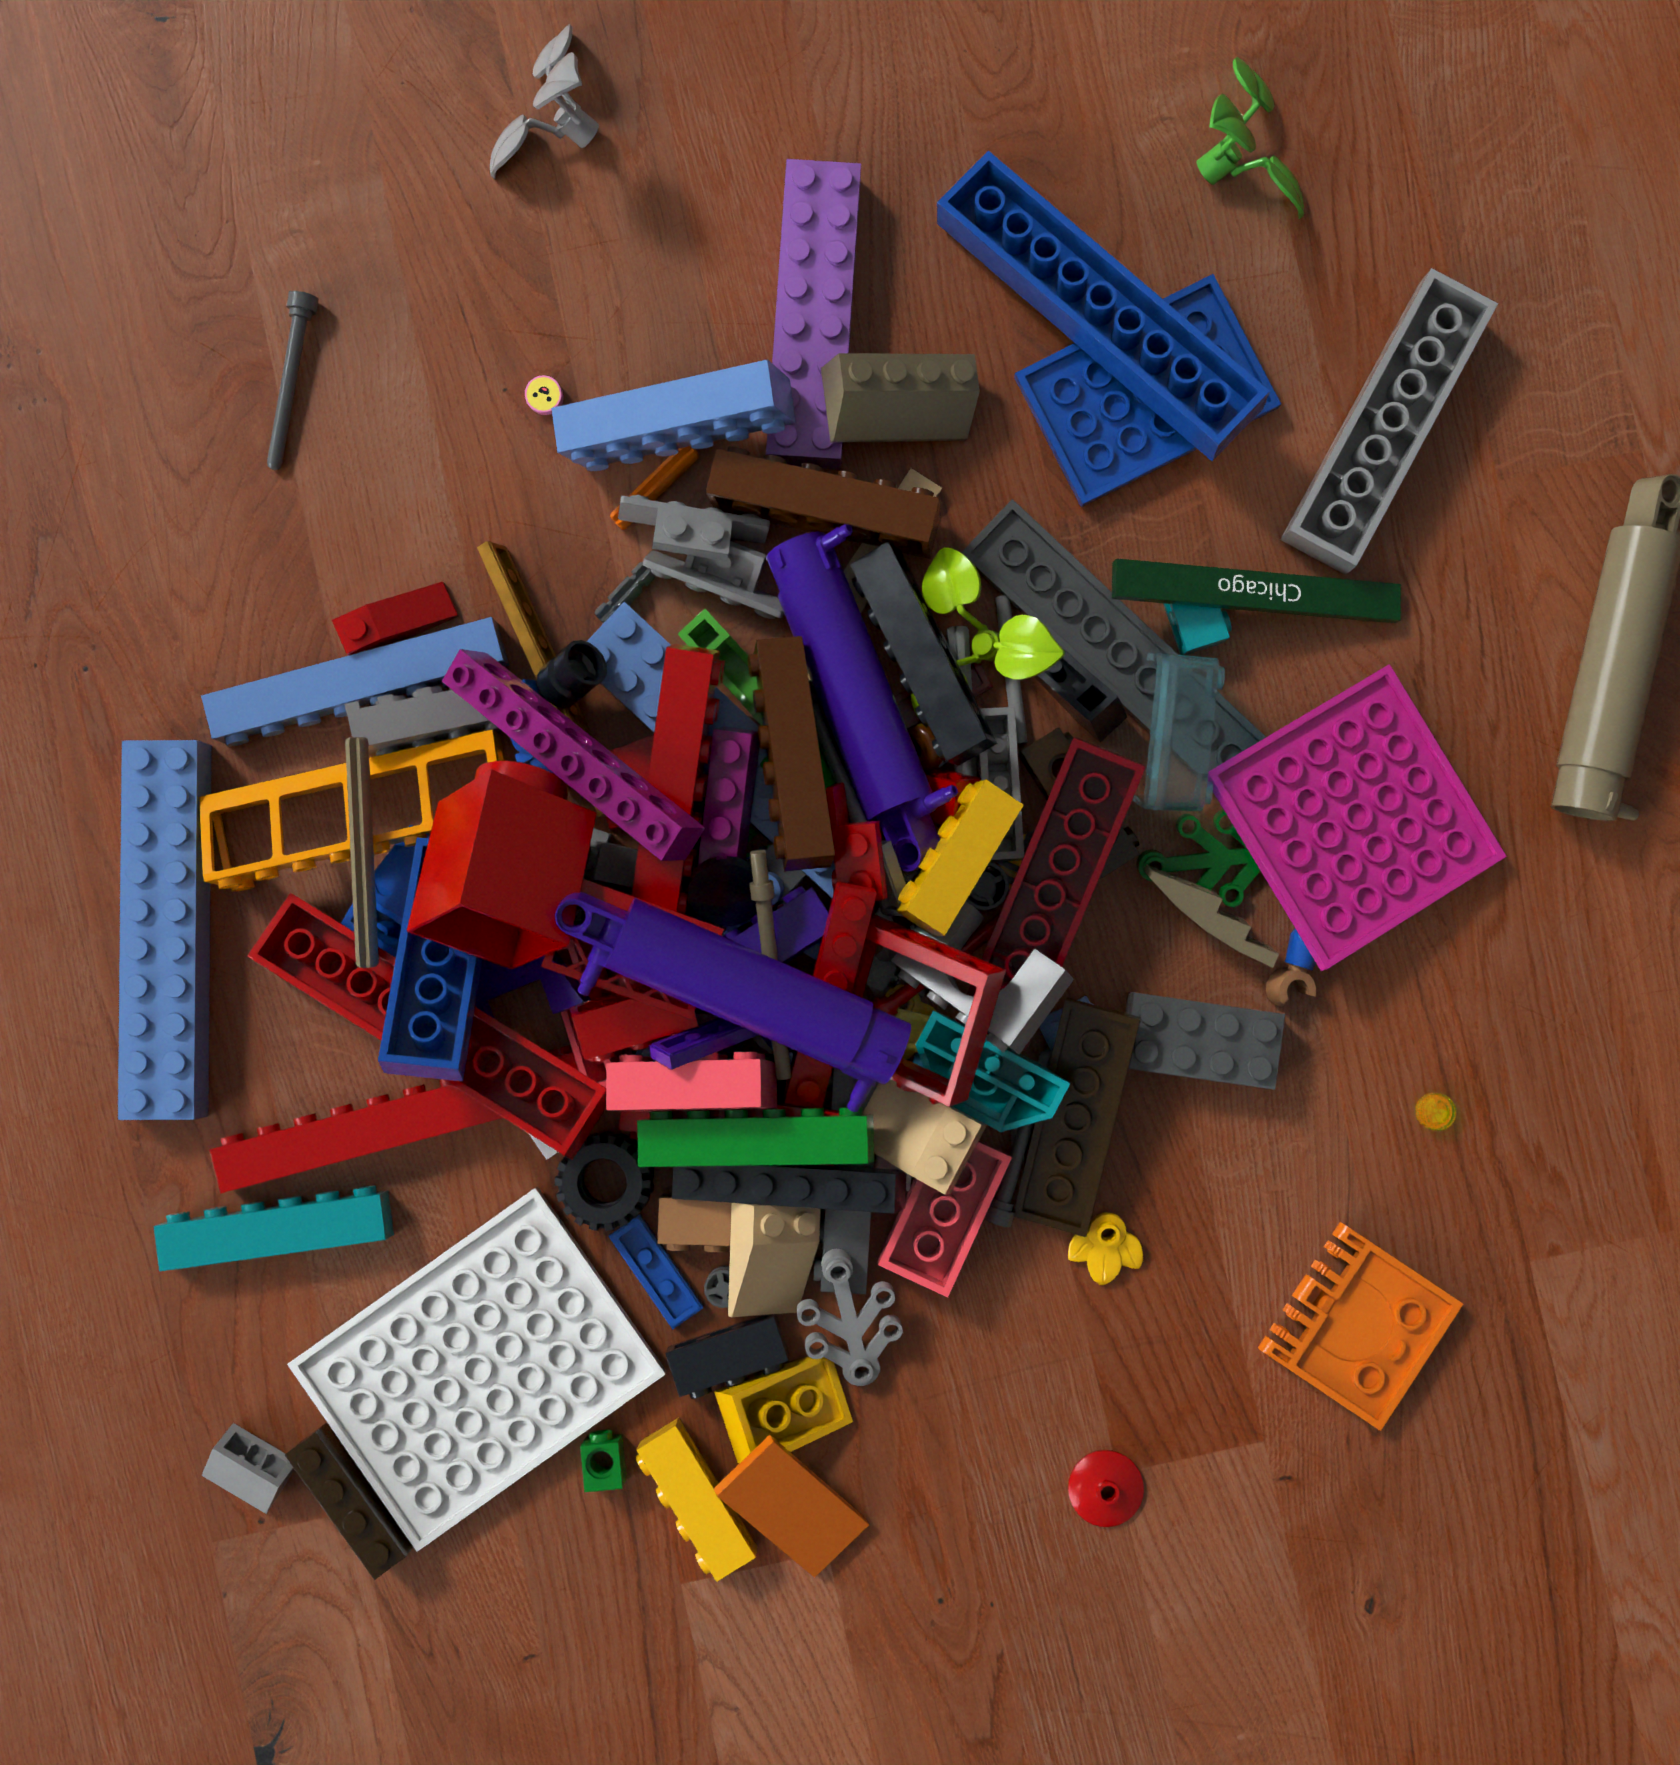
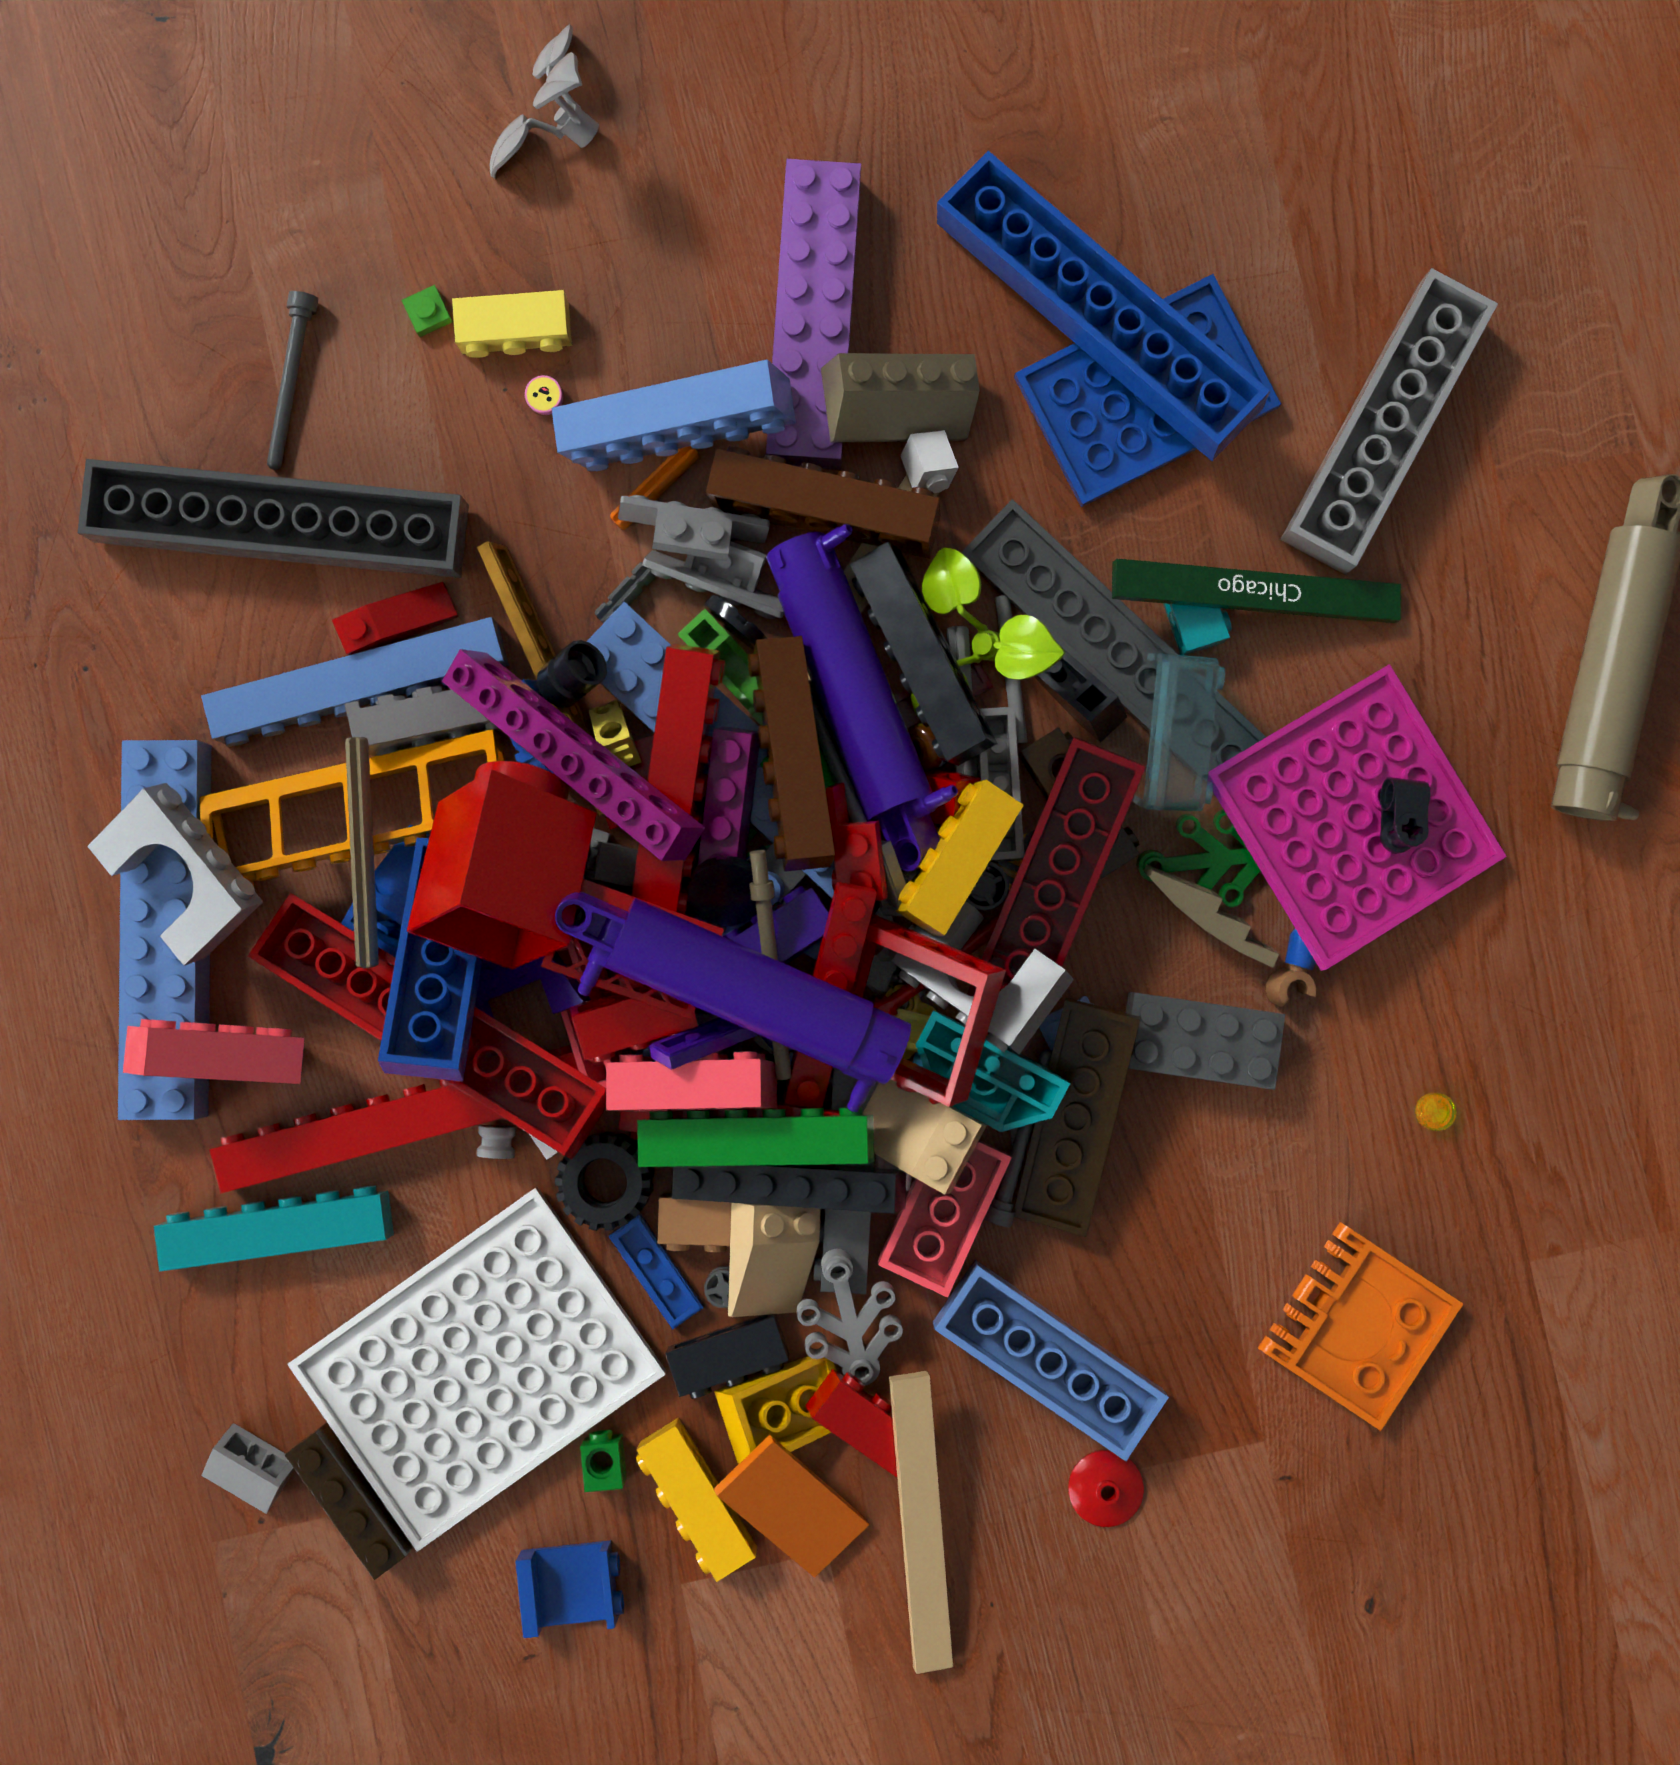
yellow plate [1068,1212,1143,1285] -> none
bright green plant [1196,57,1304,219] -> none
none -> dark grey brick [77,459,469,578]
none -> arch [87,783,263,966]
none -> coral brick [123,1019,304,1084]
none -> bright green plate [401,285,453,337]
none -> light yellow brick [452,290,572,358]
none -> light grey wheel [477,1125,517,1159]
none -> blue panel [515,1540,624,1638]
none -> light yellow leg [589,700,641,767]
none -> black tile [703,595,768,650]
none -> red brick [805,1369,897,1477]
none -> tan tile [889,1371,953,1674]
none -> white brick [901,430,959,493]
none -> medium blue brick [933,1260,1169,1461]
none -> black piece [1380,777,1430,854]

